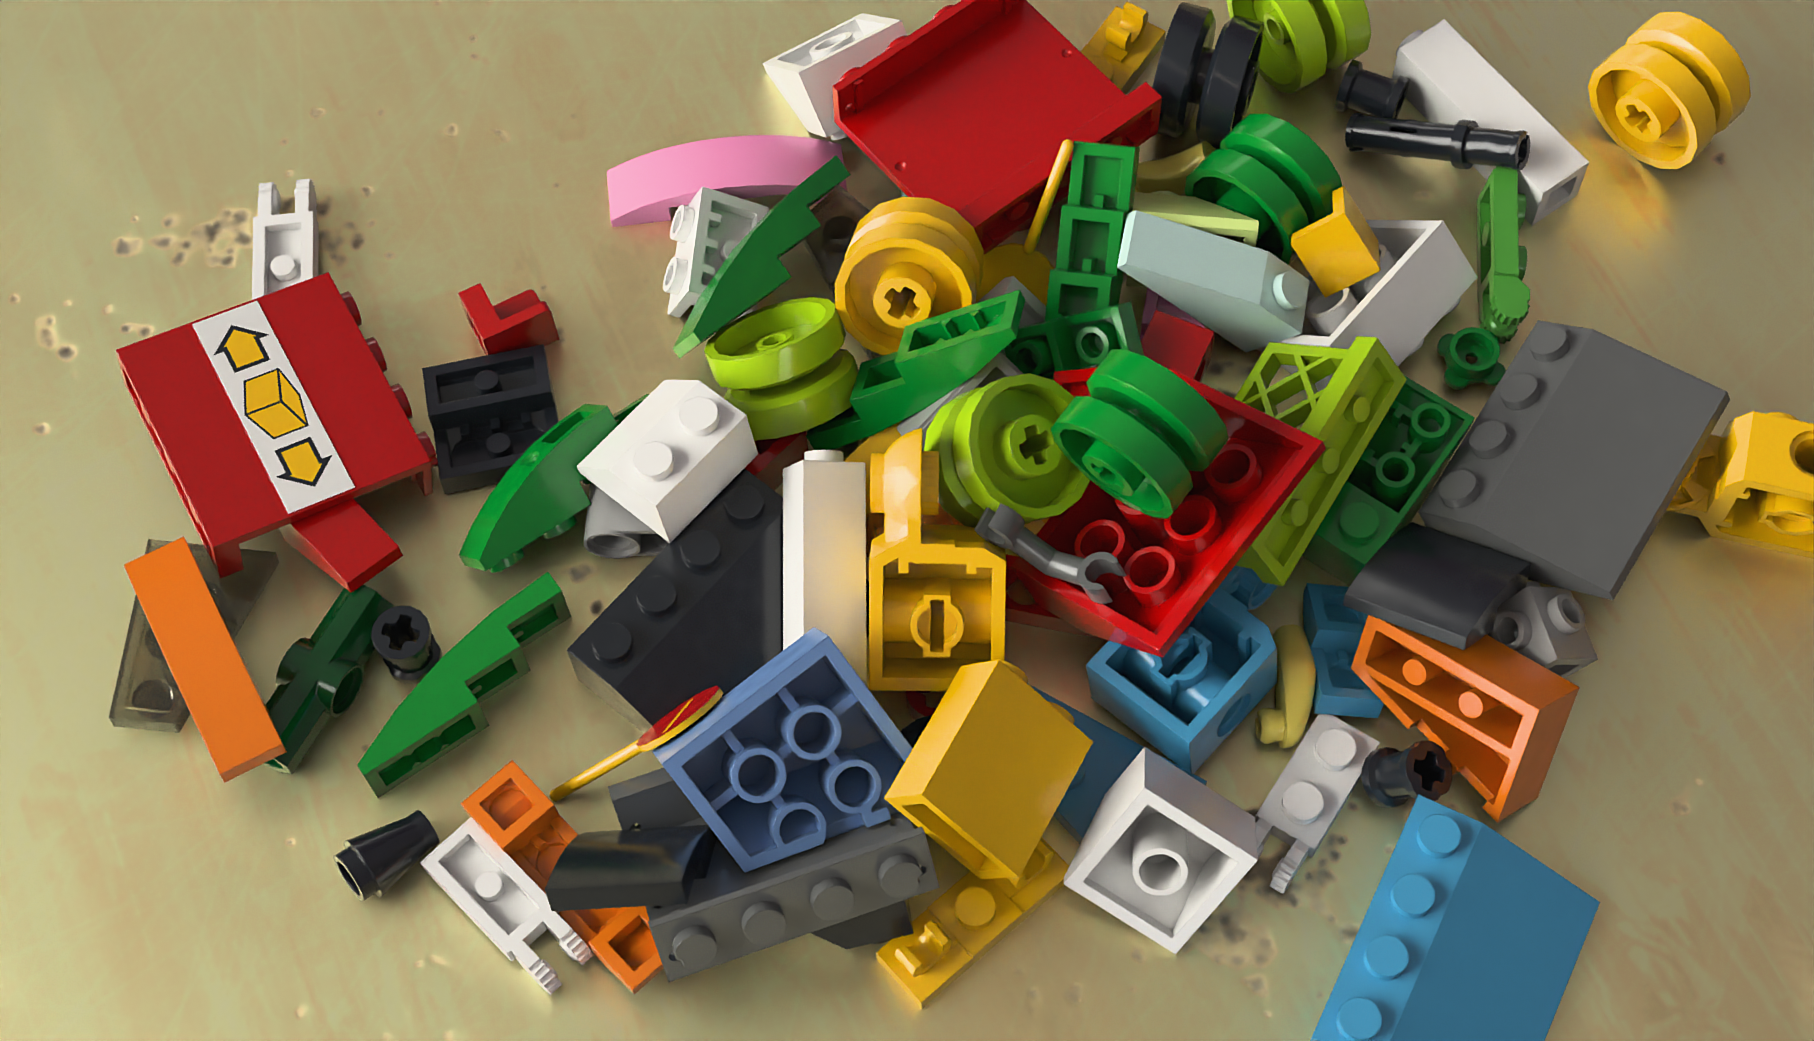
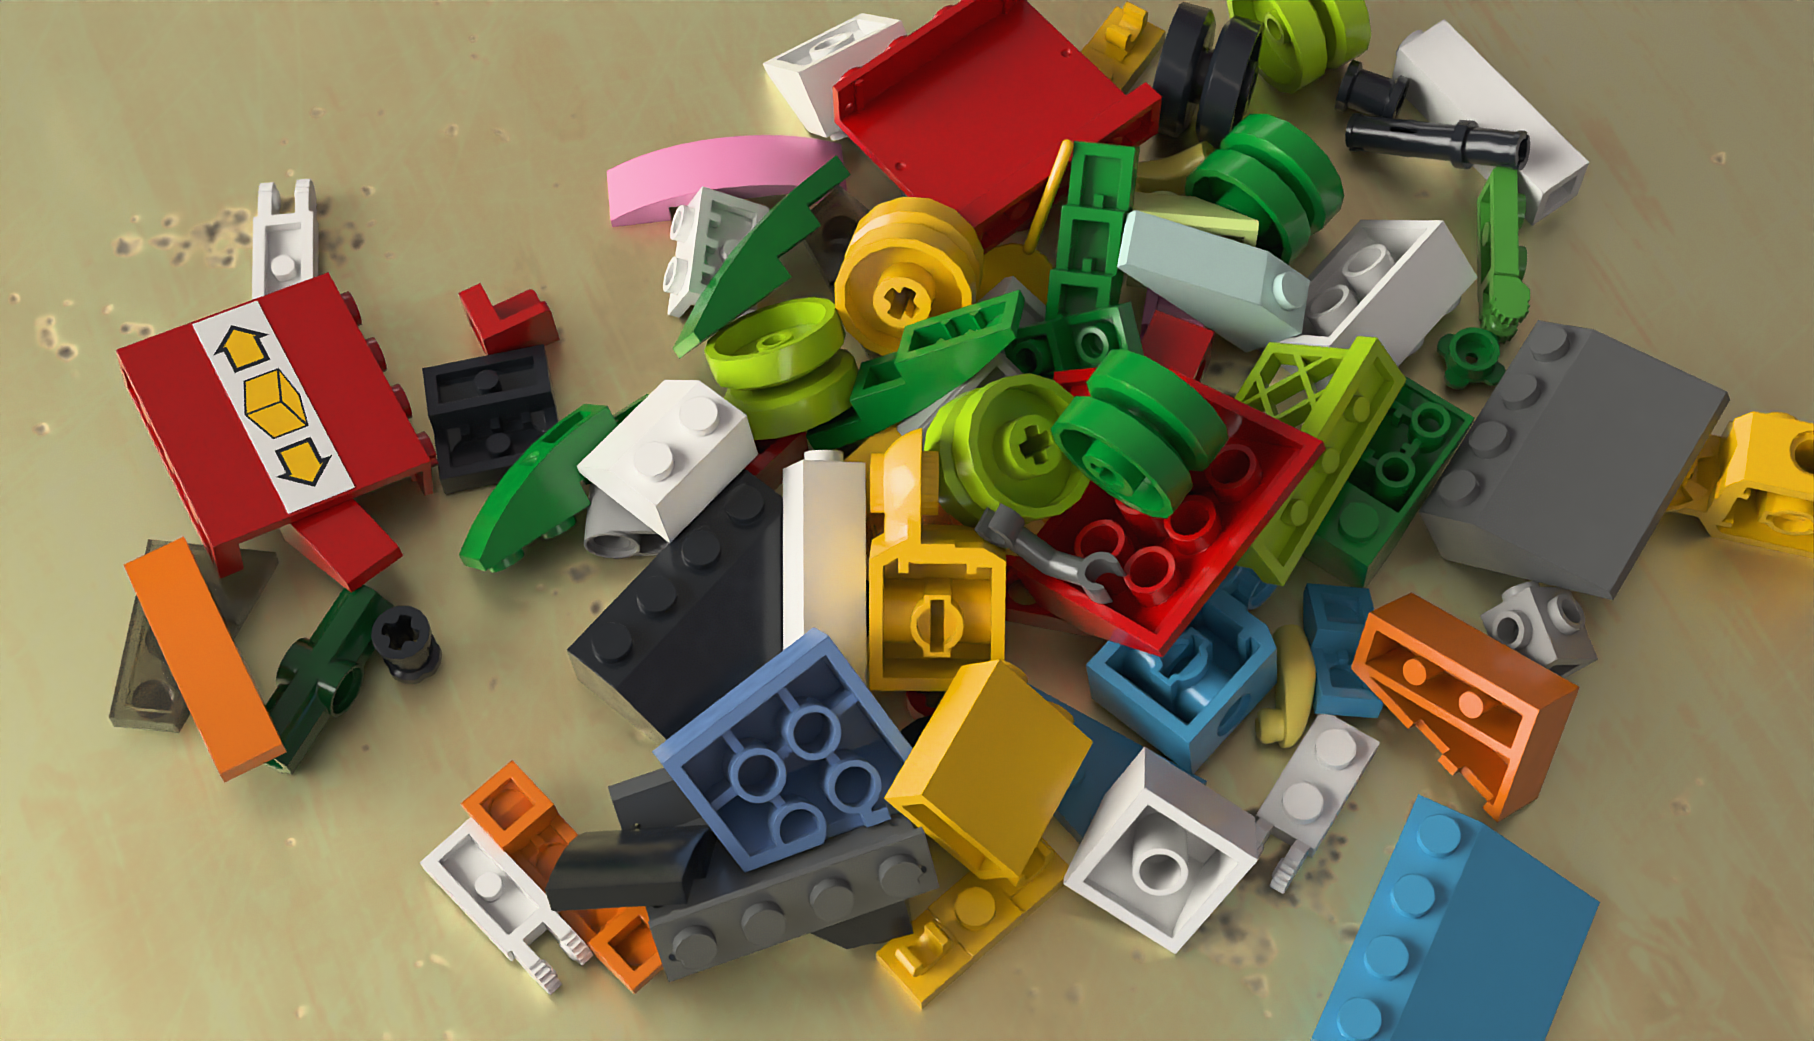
black cone [333,810,439,901] -> none
green slope [357,572,571,798] -> none
yellow piece [549,686,723,802] -> none
yellow panel [1291,186,1381,298] -> none
black slope [1343,522,1531,650] -> none
black bush [1362,740,1452,808] -> none
yellow wheel [1588,12,1751,169] -> none

